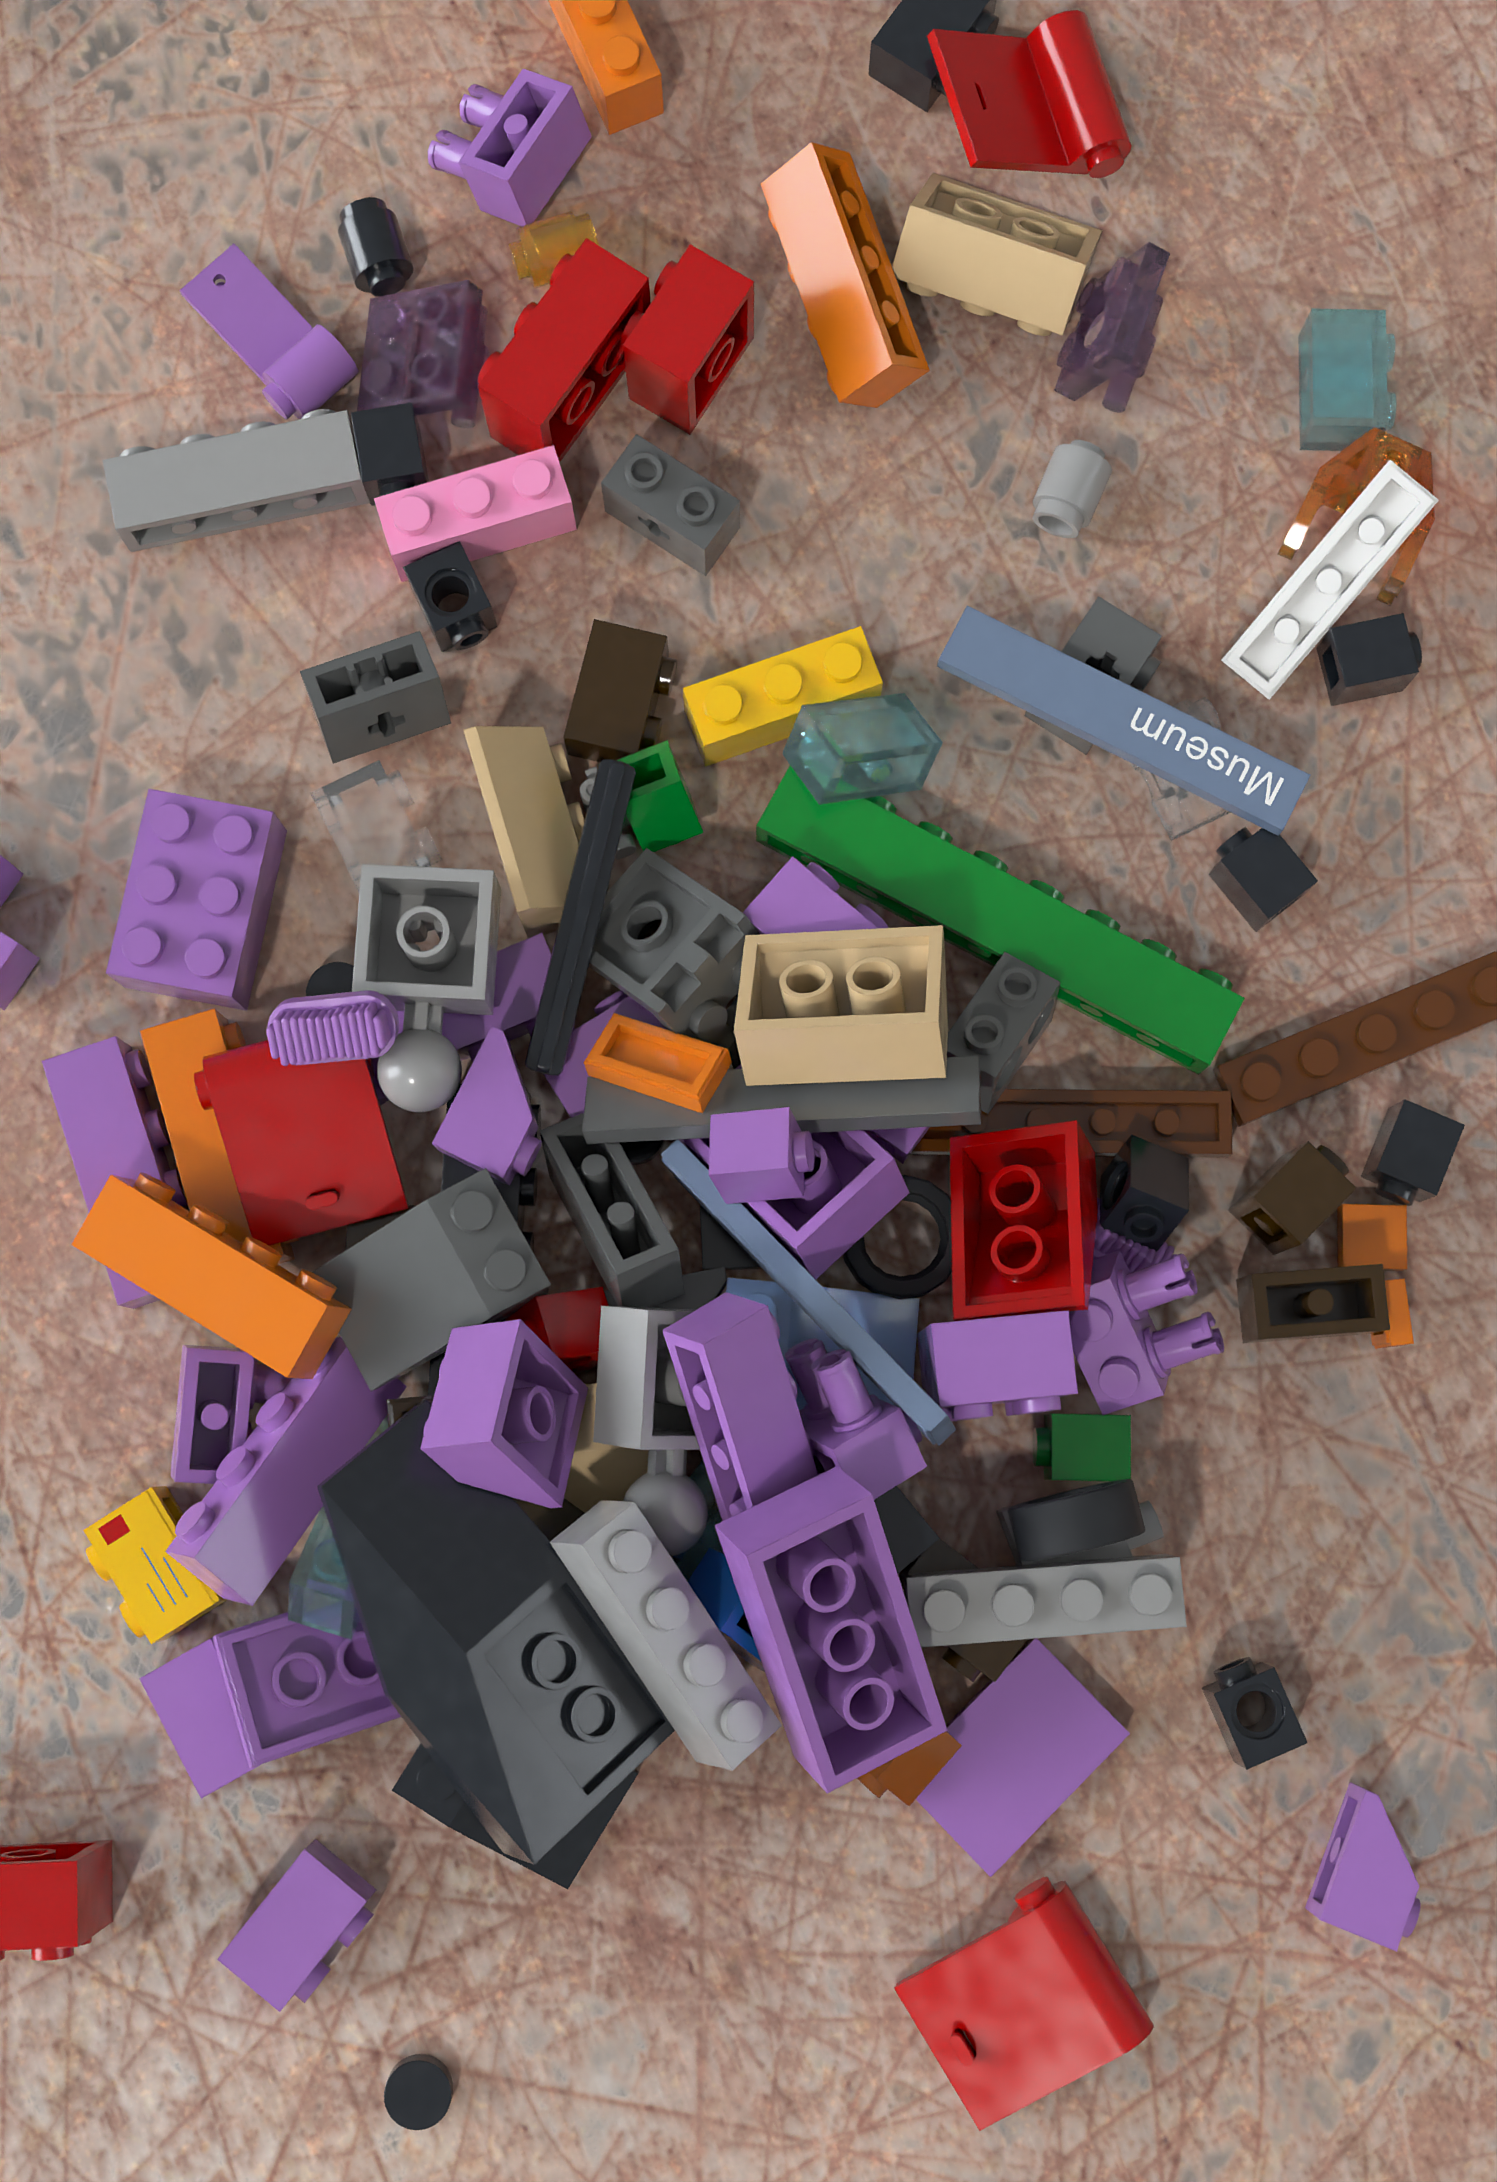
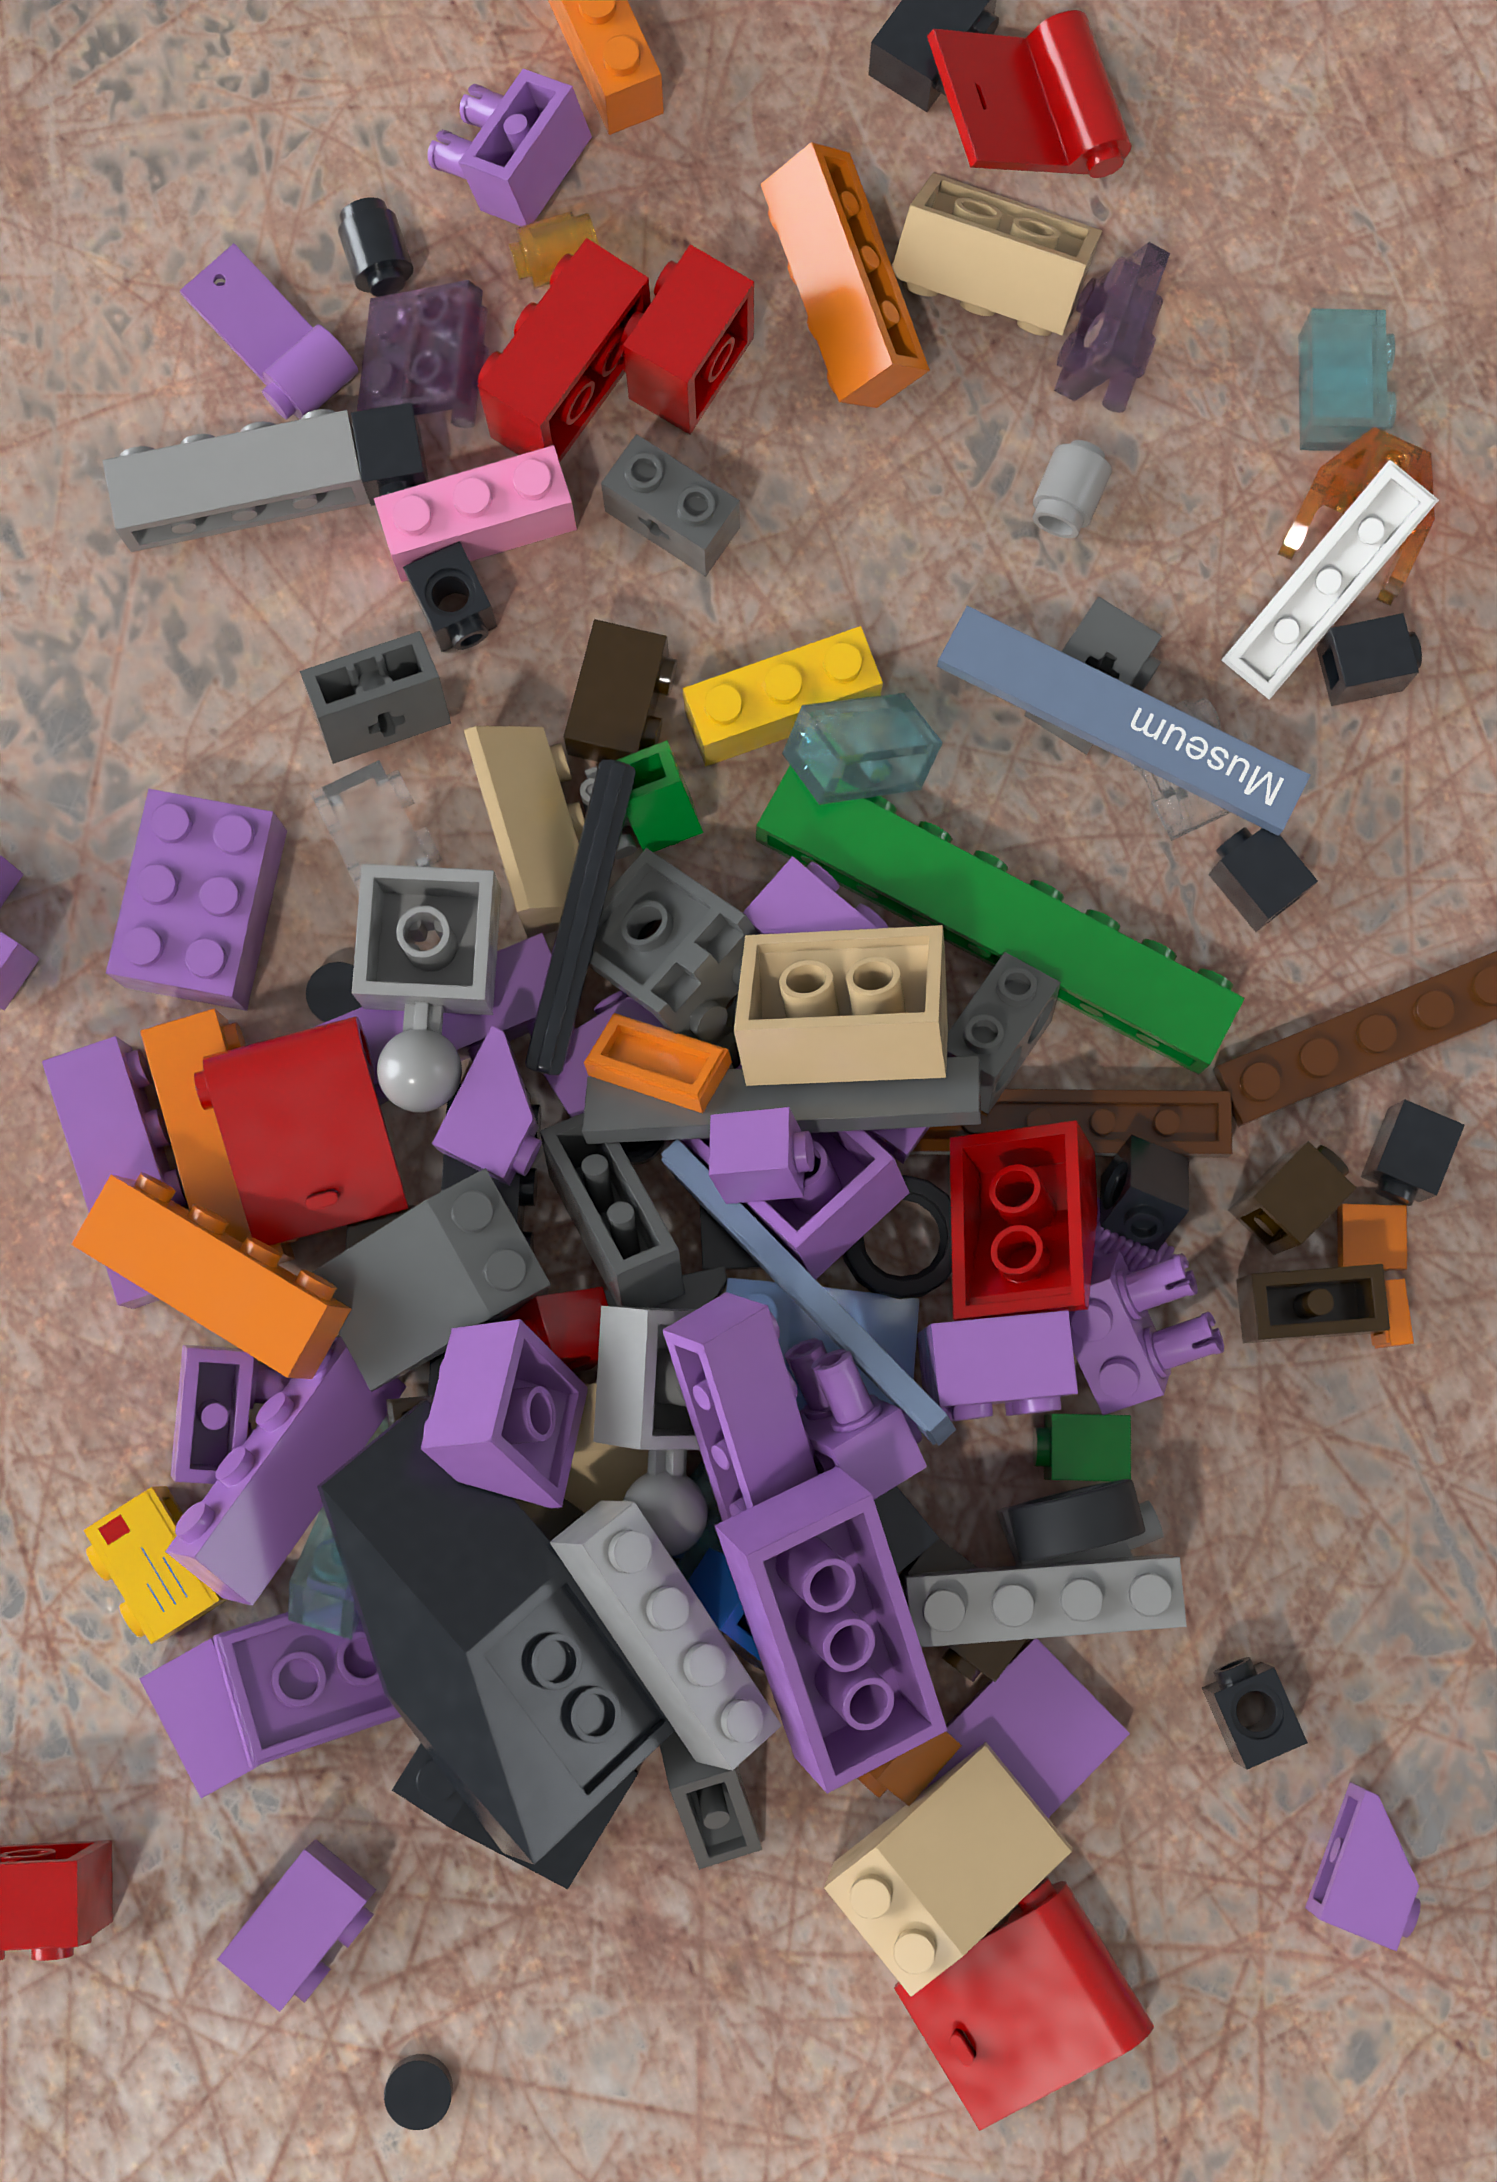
medium lavender piece [266,990,399,1066] -> none
none -> dark grey slope [659,1731,762,1870]
none -> tan slope [824,1742,1072,1996]

